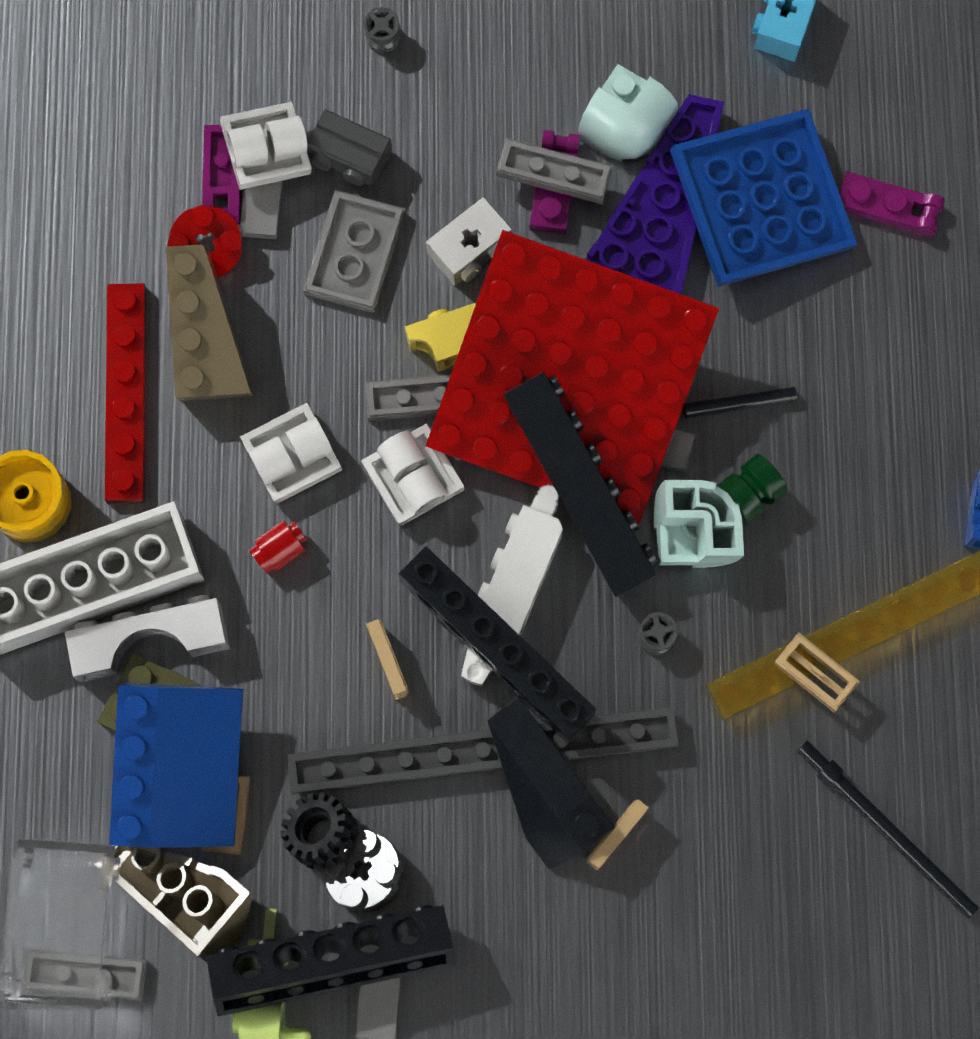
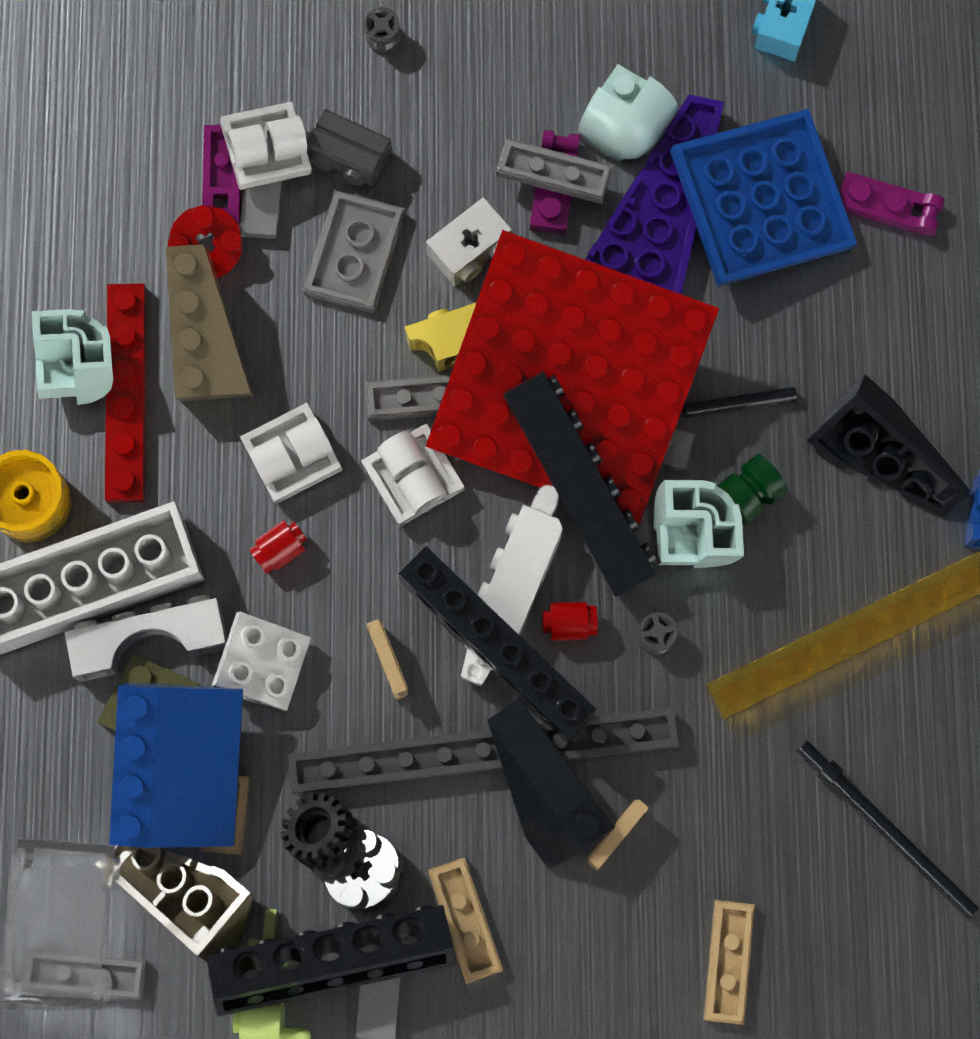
tan tile [773,632,860,713] -> none
none -> light aqua brick [32,309,113,405]
none -> white plate [212,612,311,711]
none -> tan tile [428,857,503,984]
none -> red brick [542,602,598,641]
none -> tan tile [703,900,755,1025]
none -> black wedge [807,374,971,516]

